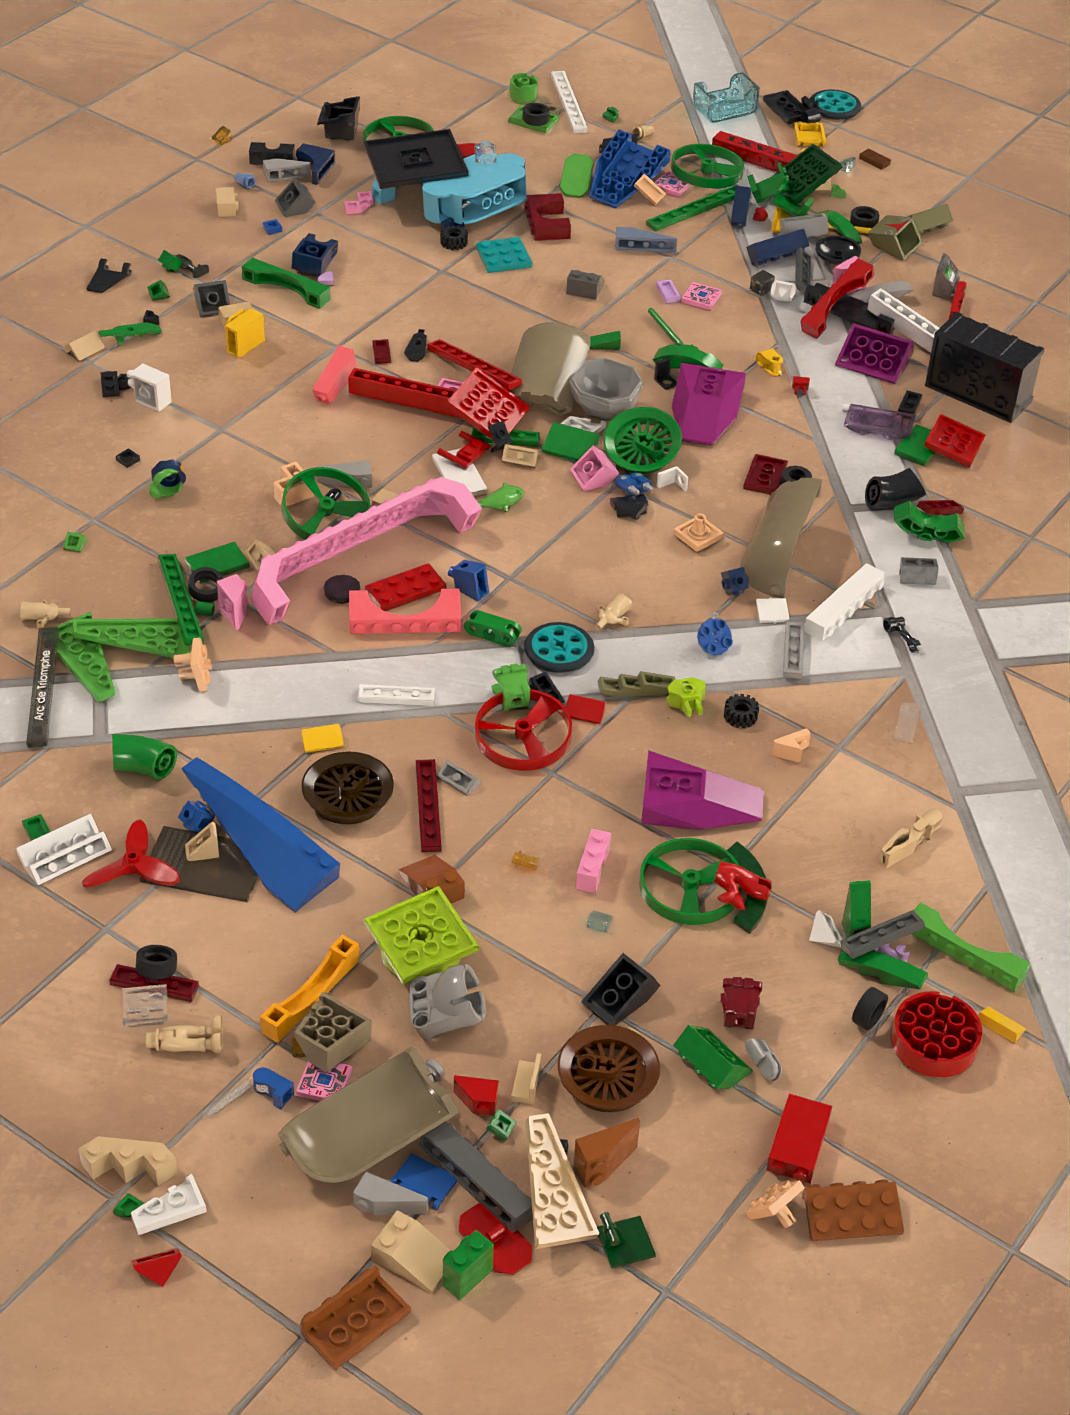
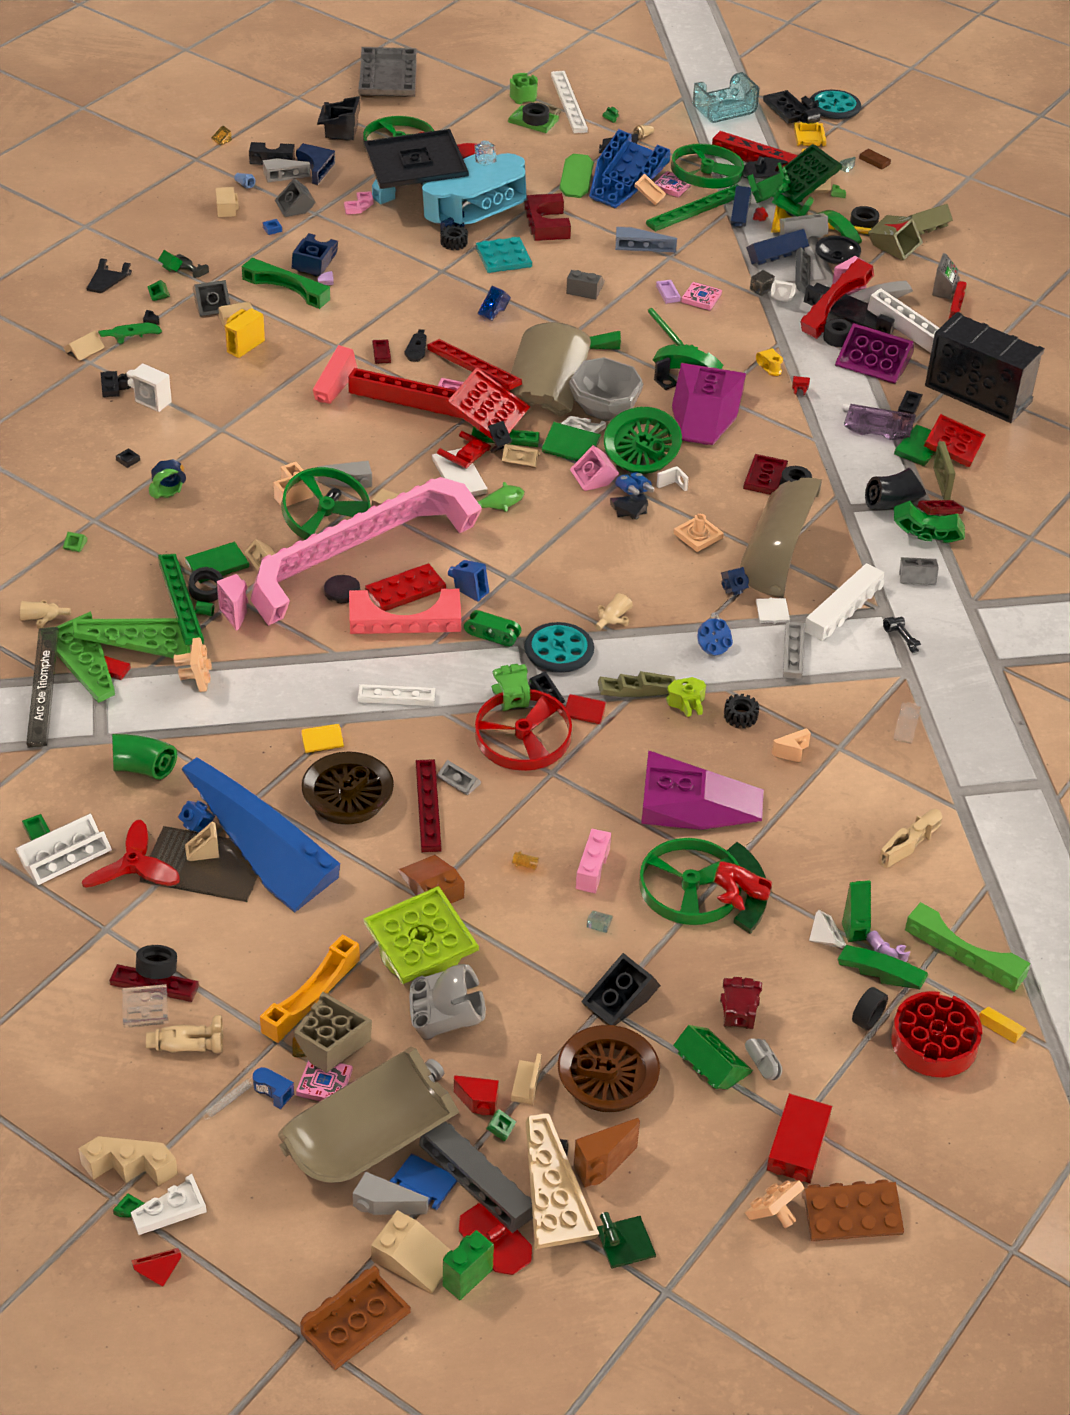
dark grey plate [840,910,925,959] -> none
none -> red tile [104,655,131,680]
none -> flat silver slope [358,47,417,97]
none -> clear blue arch [477,286,511,321]
none -> black shield [743,156,788,178]
none -> black tyre [823,319,852,347]
none -> olive tile [933,441,956,500]

